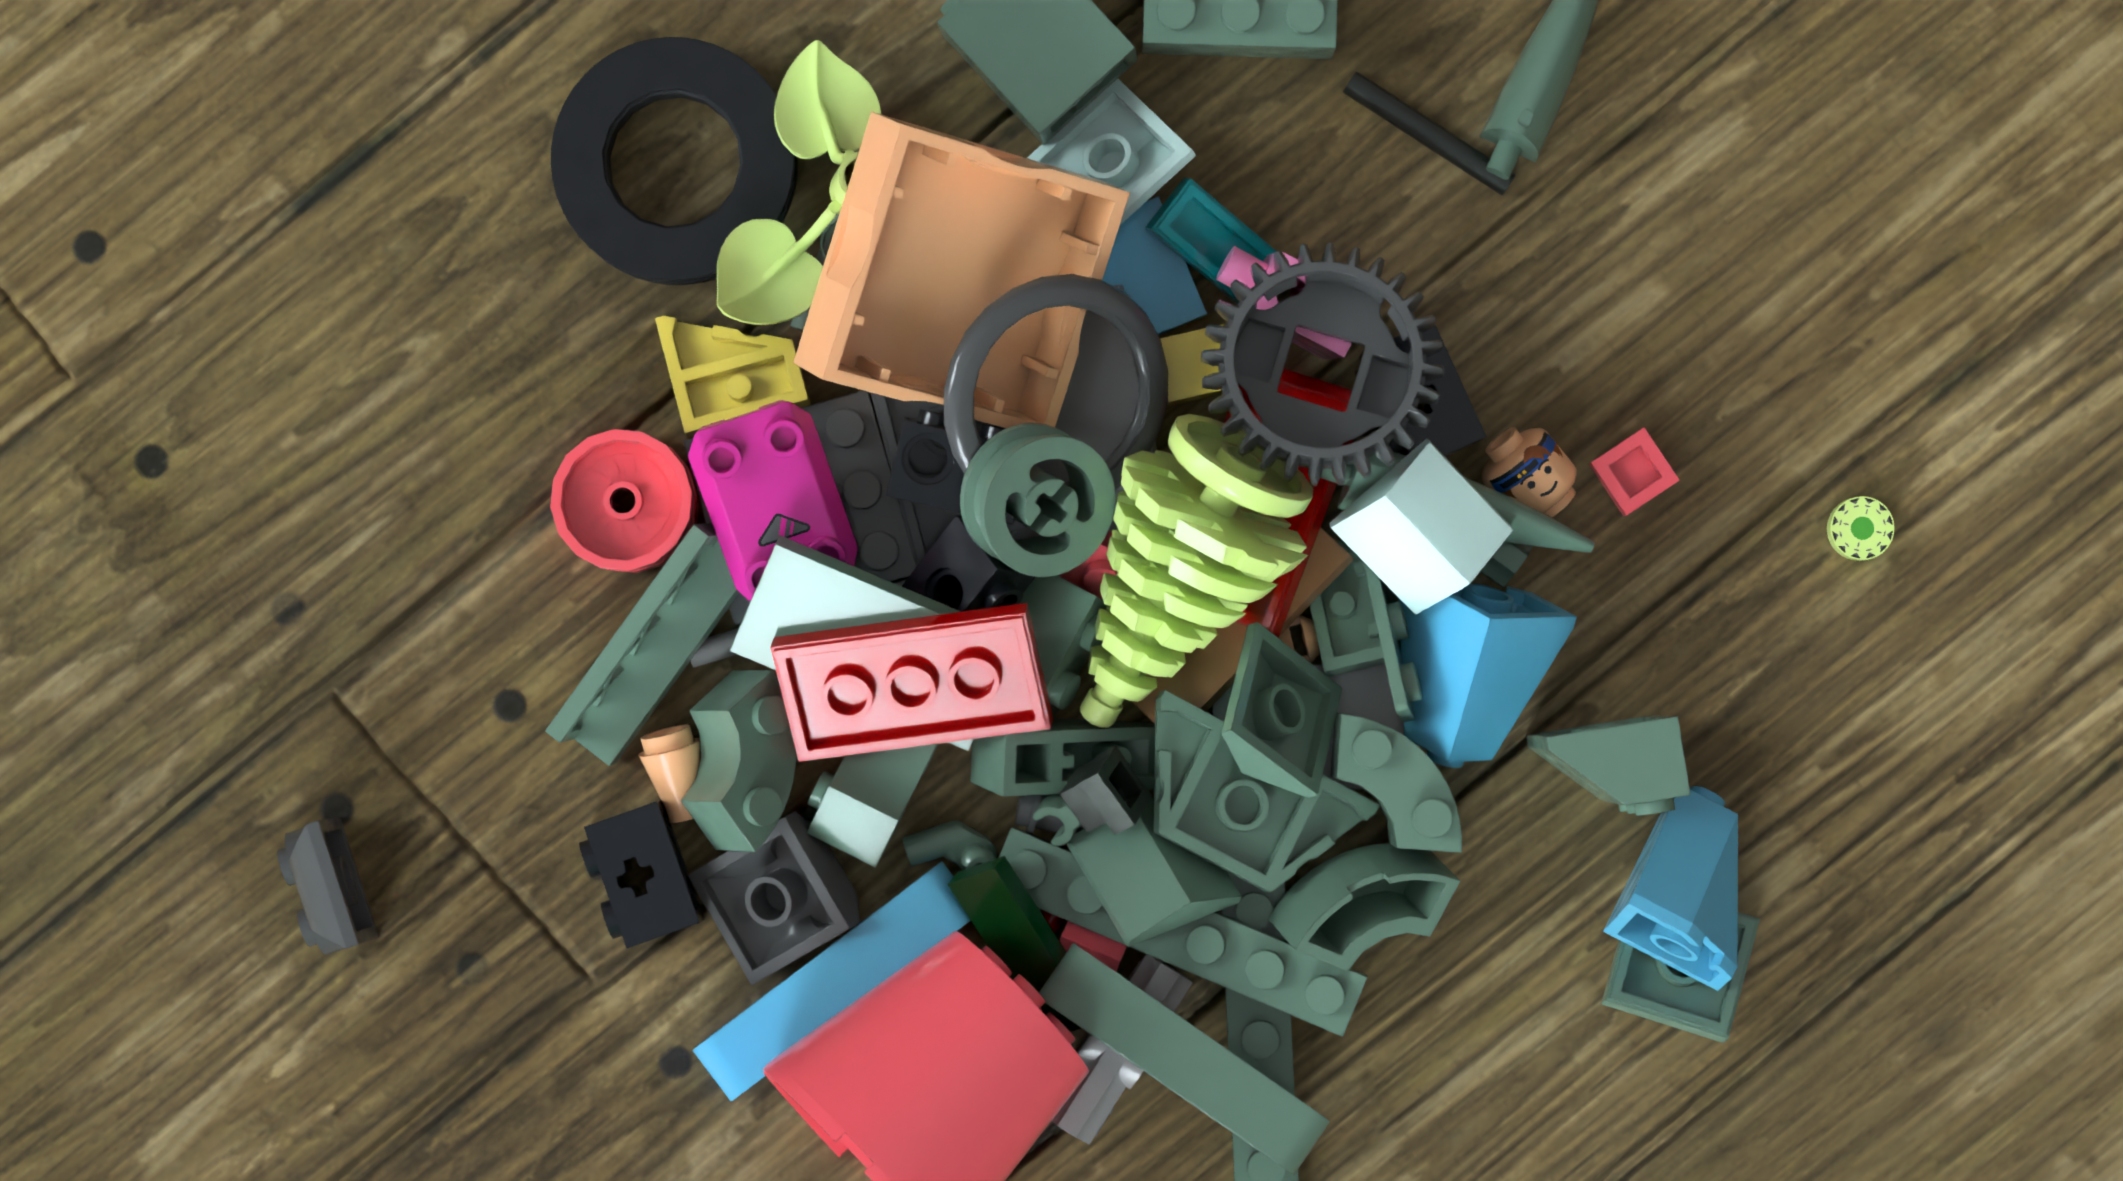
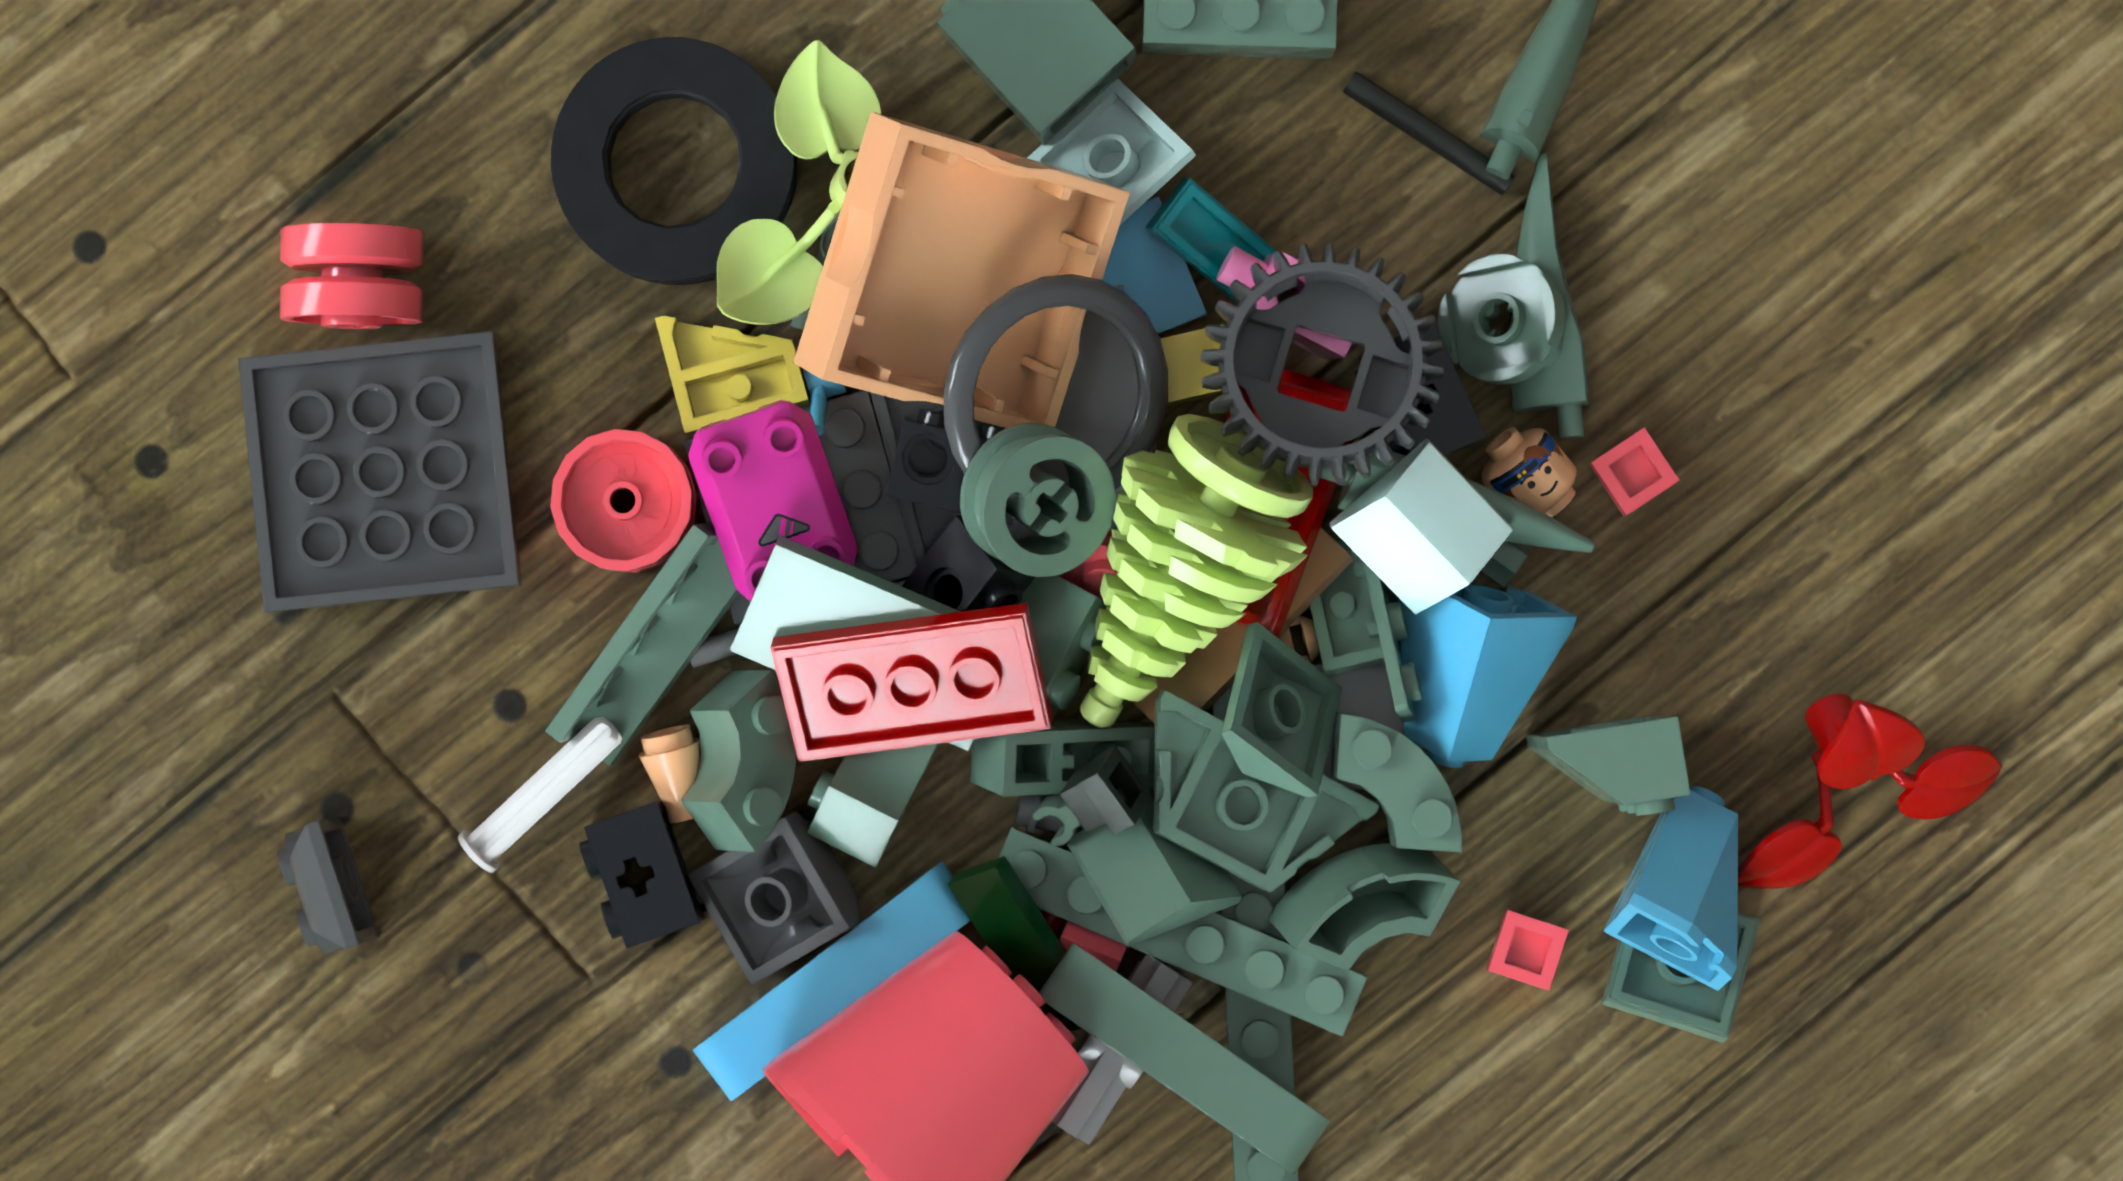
sand green arm [902,820,997,870] -> none
yellowish green tile [1827,496,1894,561] -> none
none -> dark grey plate [238,331,522,613]
none -> coral wheel [280,223,424,329]
none -> white axle [458,717,622,873]
none -> medium azure hand [803,369,847,436]
none -> sand green plate [1438,254,1566,385]
none -> coral plate [1486,909,1569,991]
none -> sand green piece [1510,153,1590,439]
none -> red plant [1738,694,2003,889]

